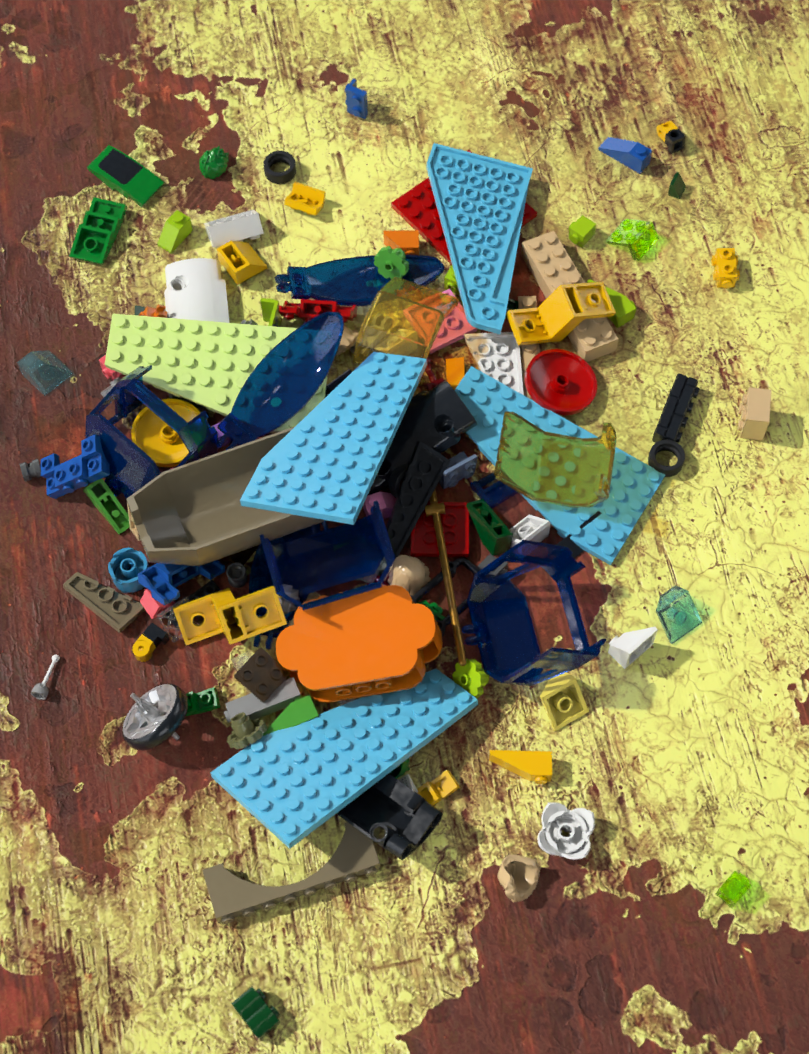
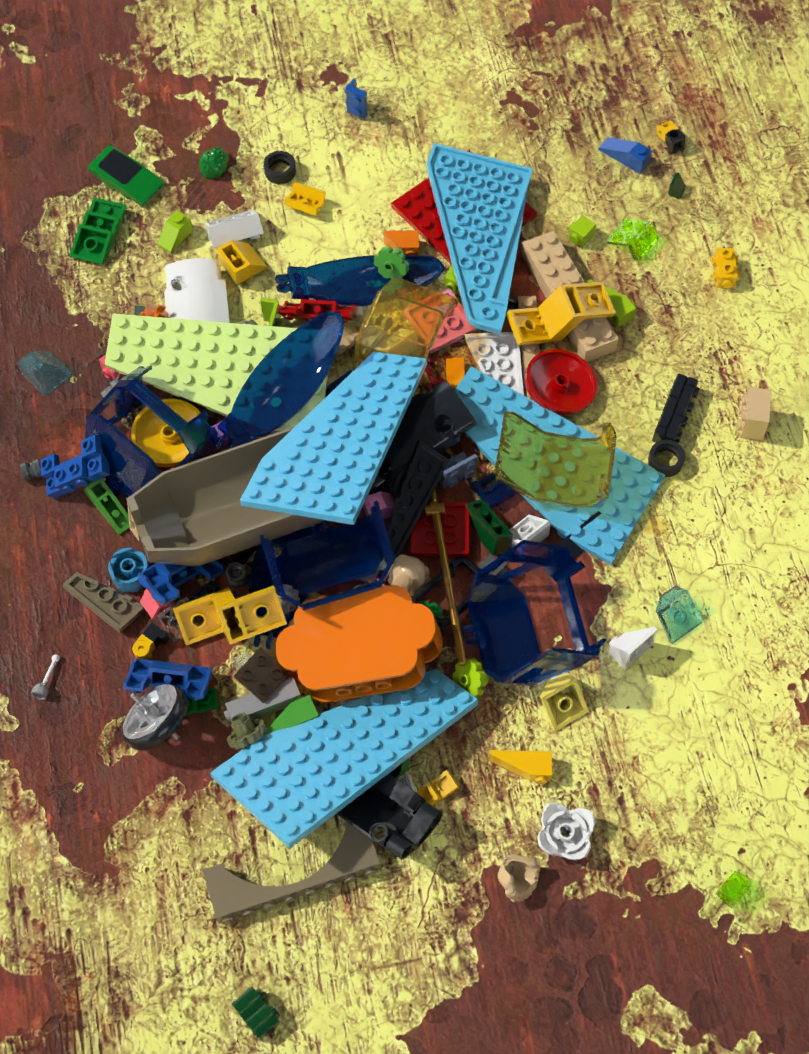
none -> blue bracket [123,658,213,701]

